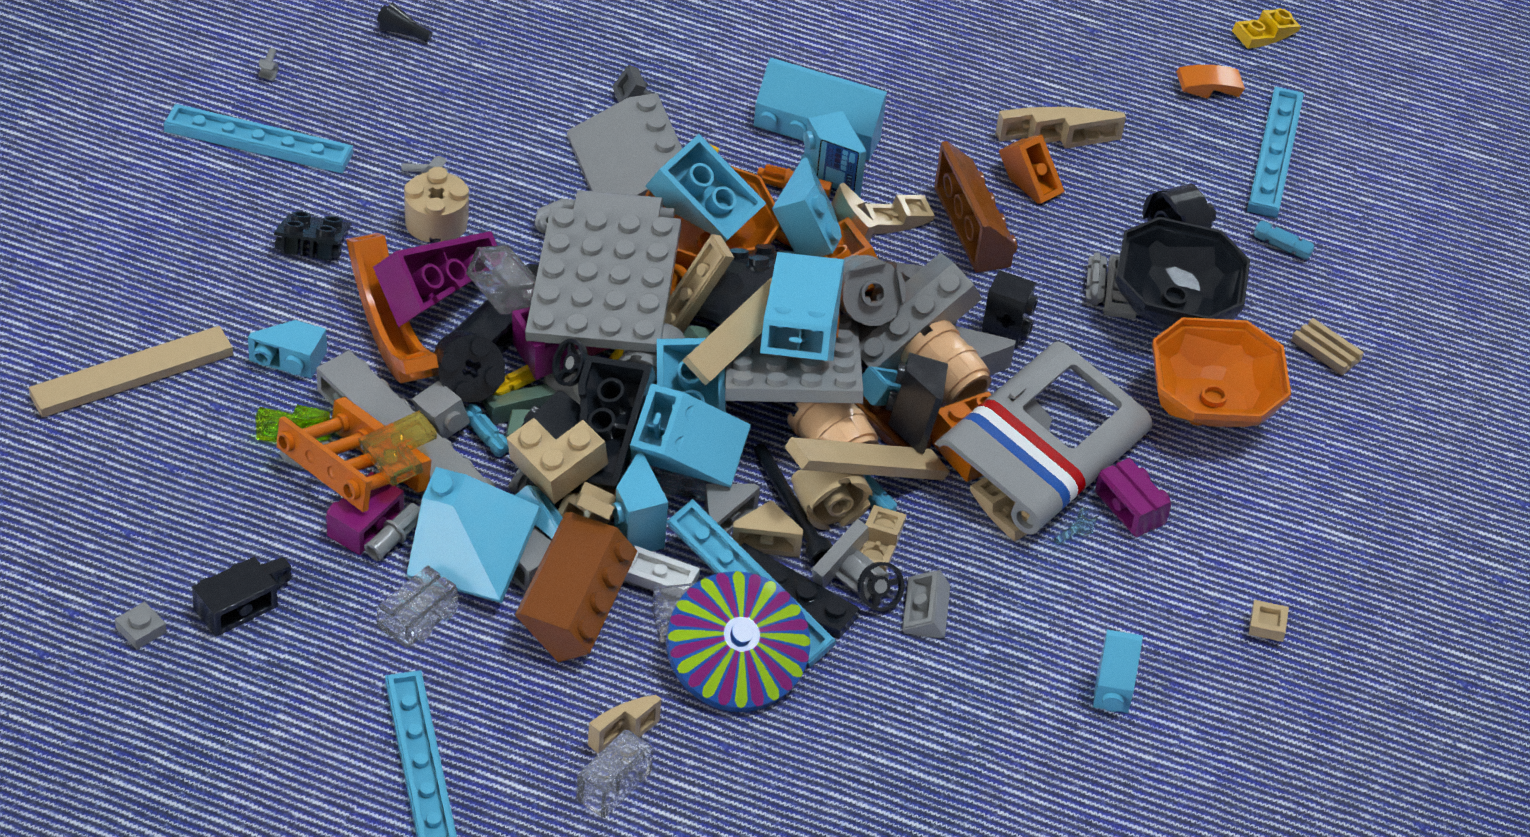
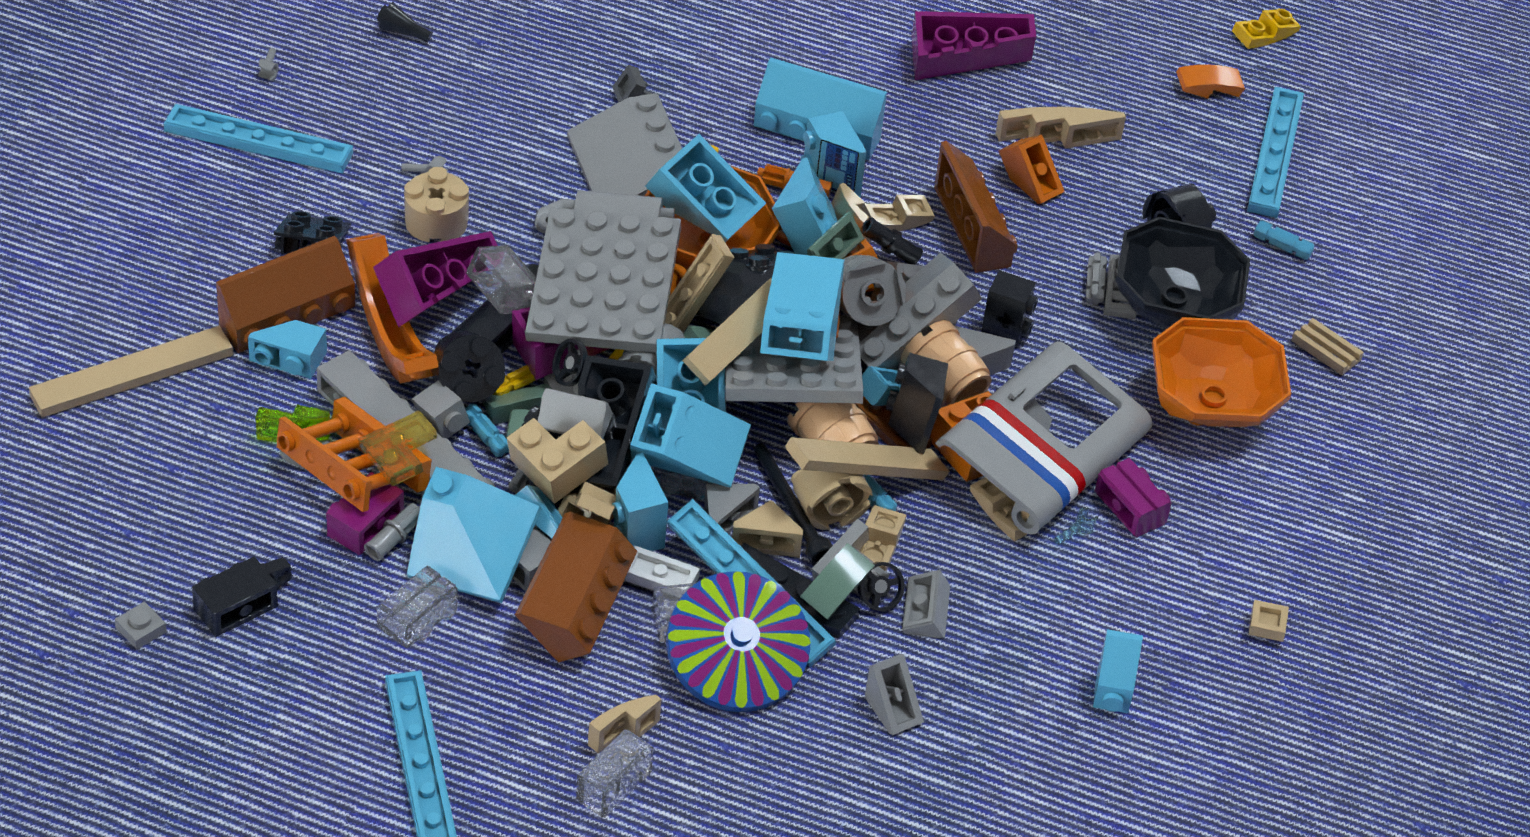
none -> dark orange slope [216,236,355,353]
none -> light grey slope [538,388,613,439]
none -> sand green slope [800,543,875,620]
none -> sand green slope [807,212,865,259]
none -> black pin [860,217,923,265]
none -> light grey slope [865,654,924,735]
none -> magenta wedge [911,11,1036,80]

